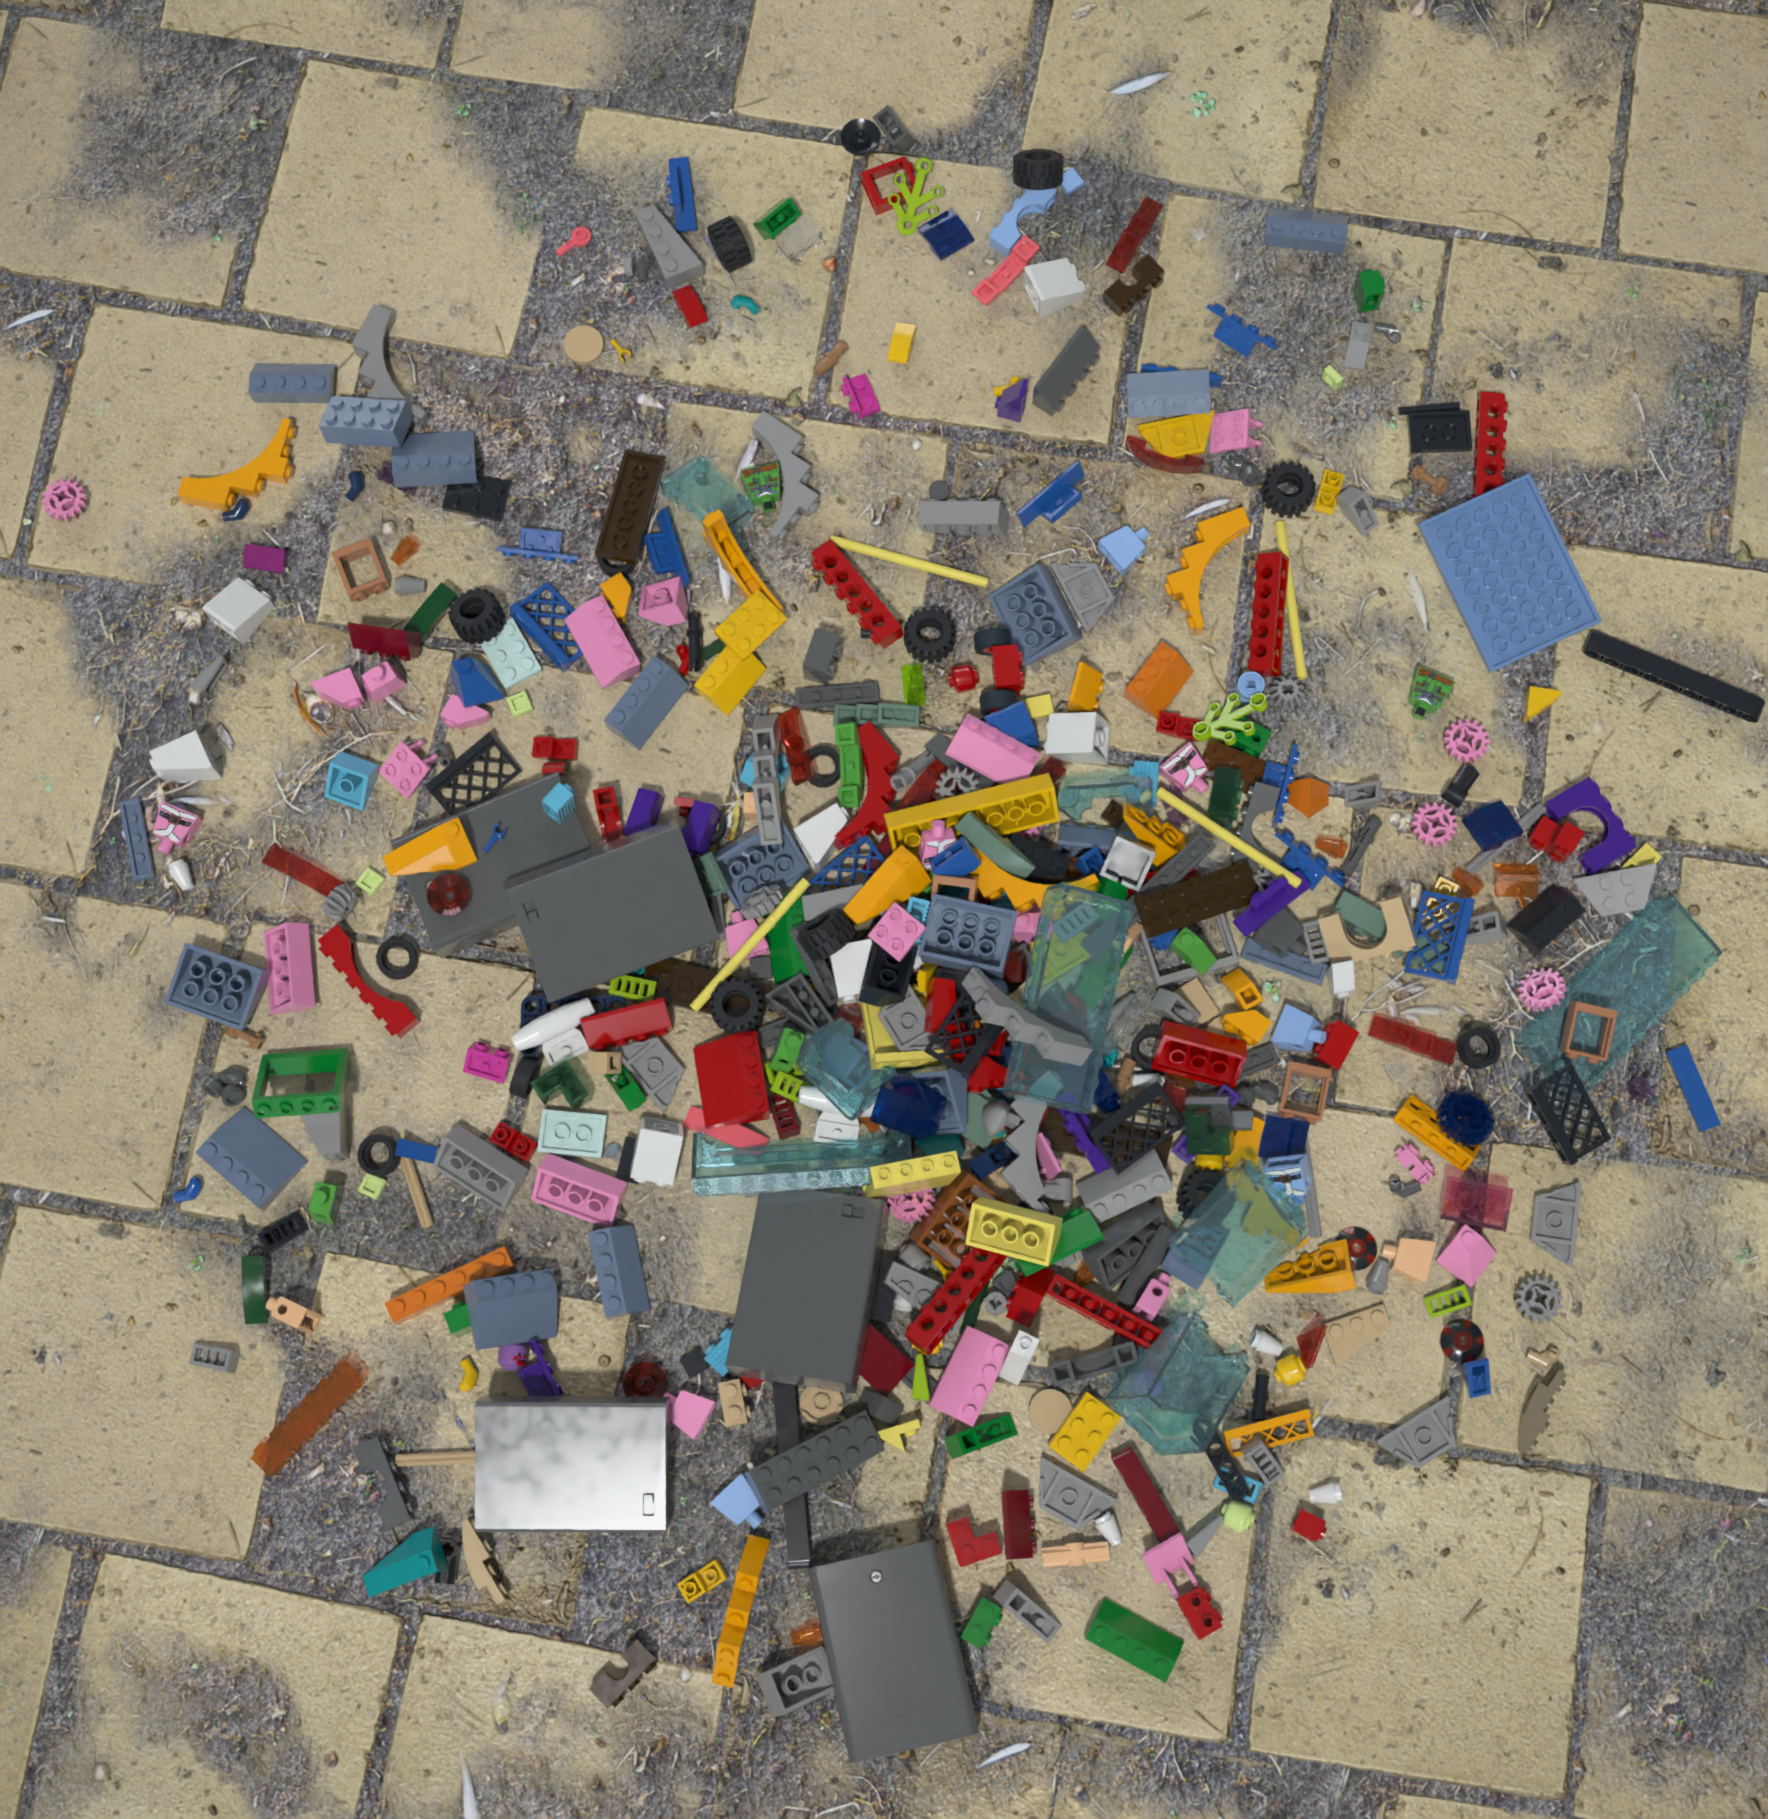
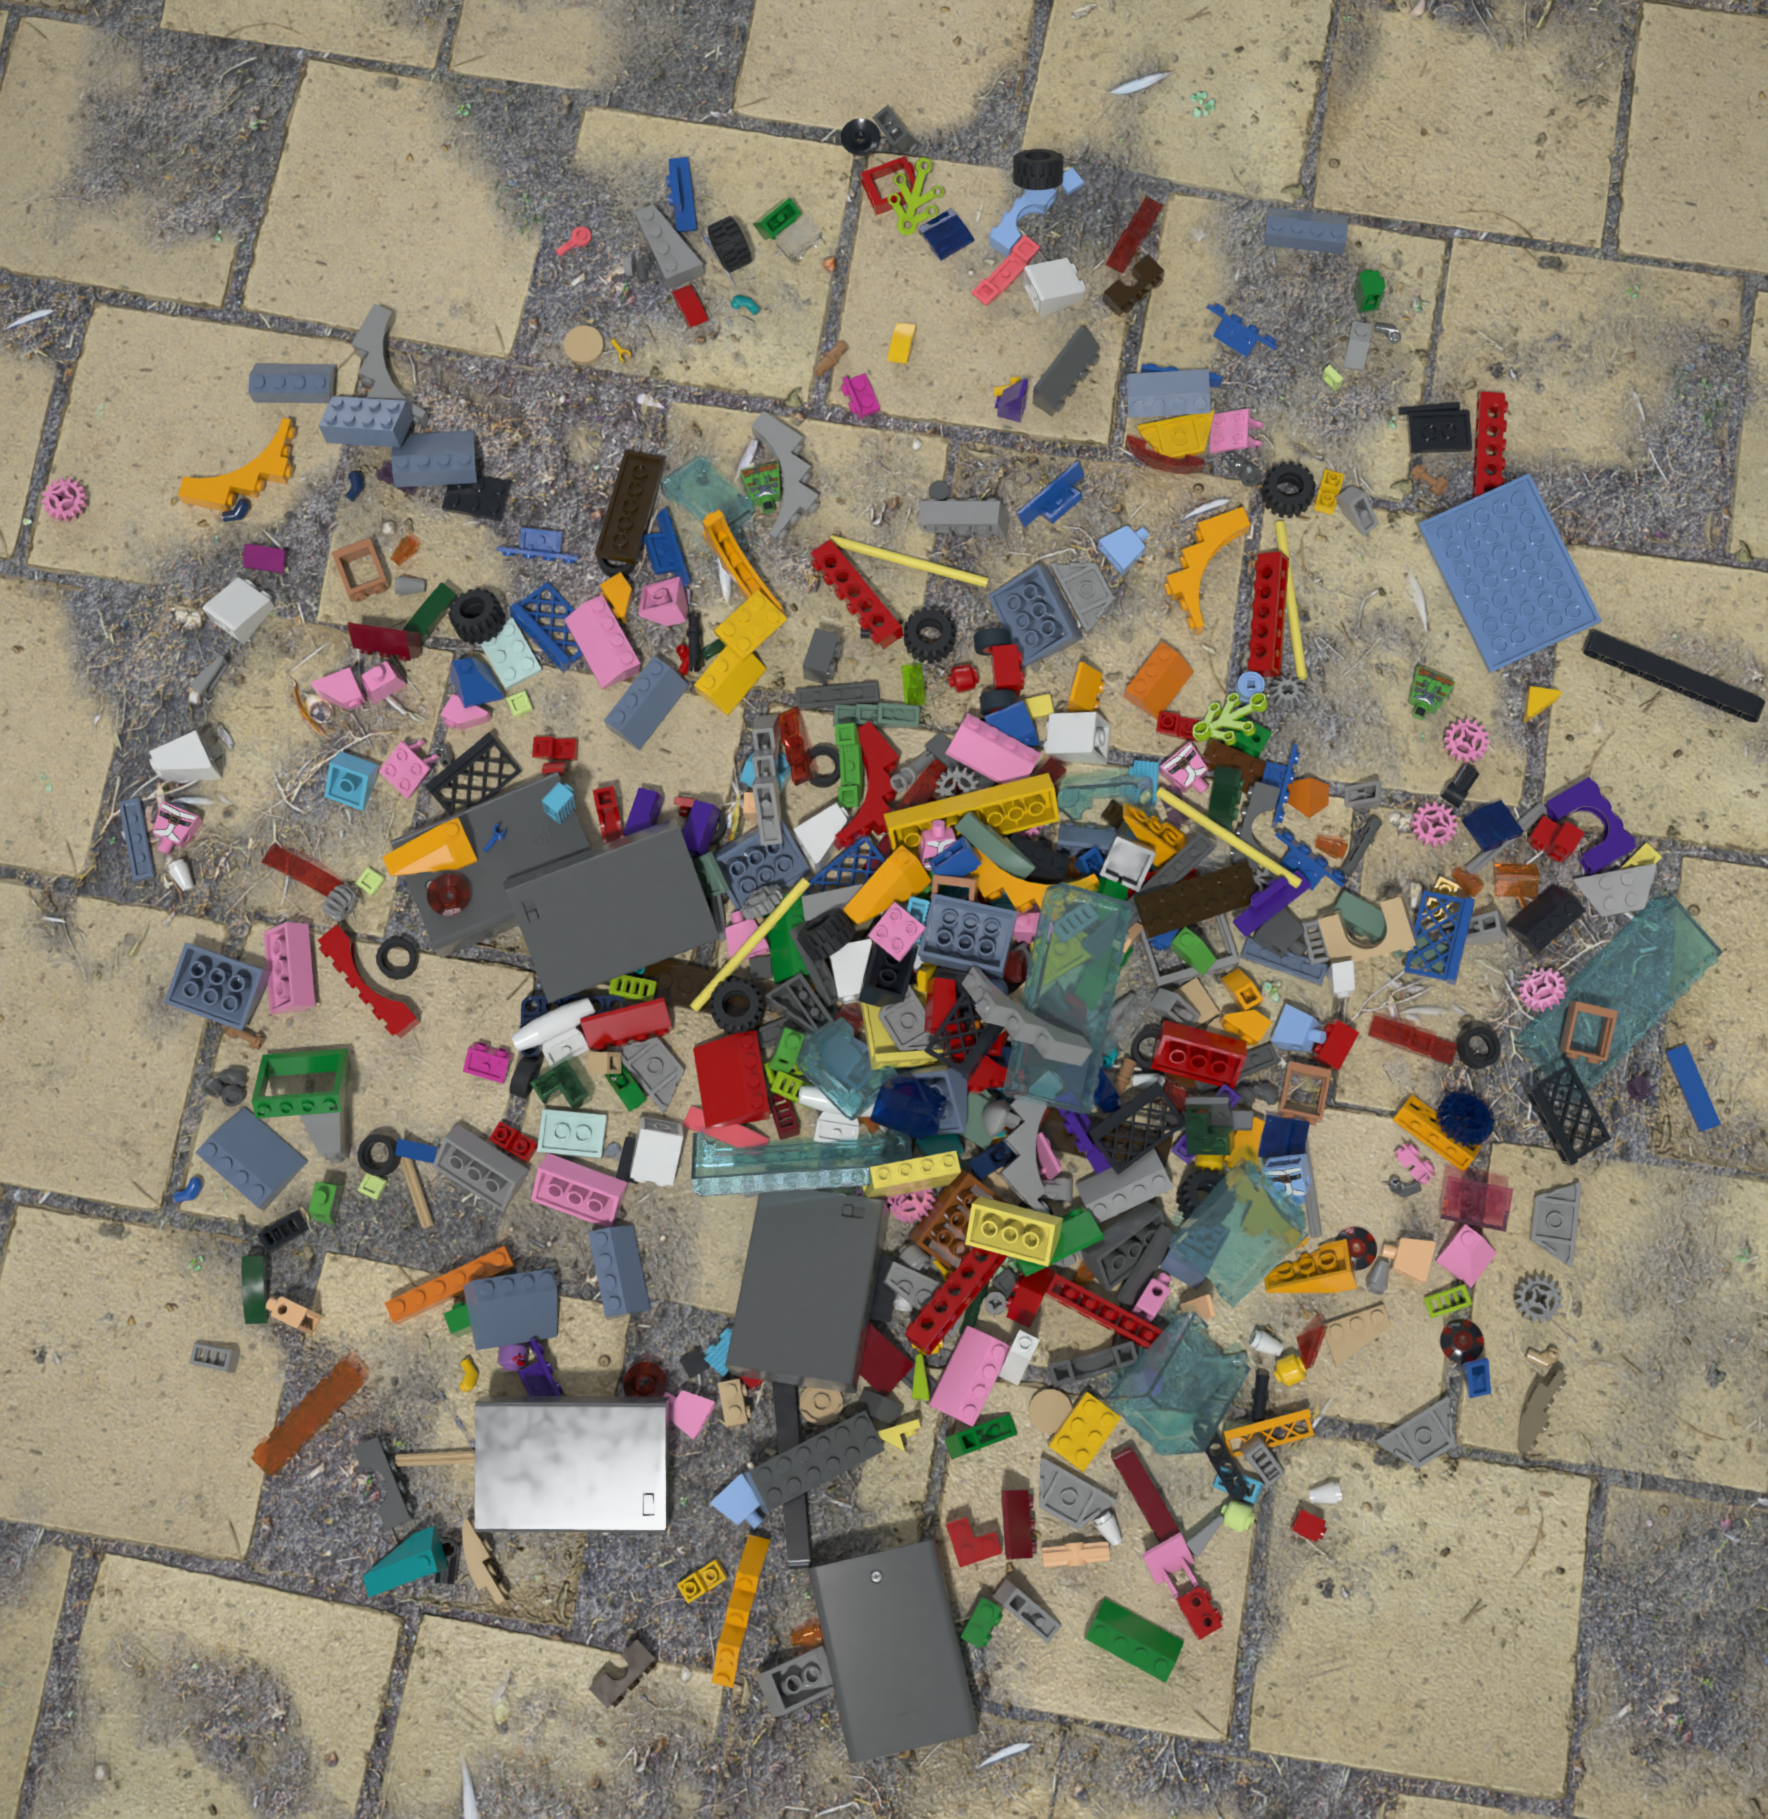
none -> light nougat slope [1176,1294,1215,1328]

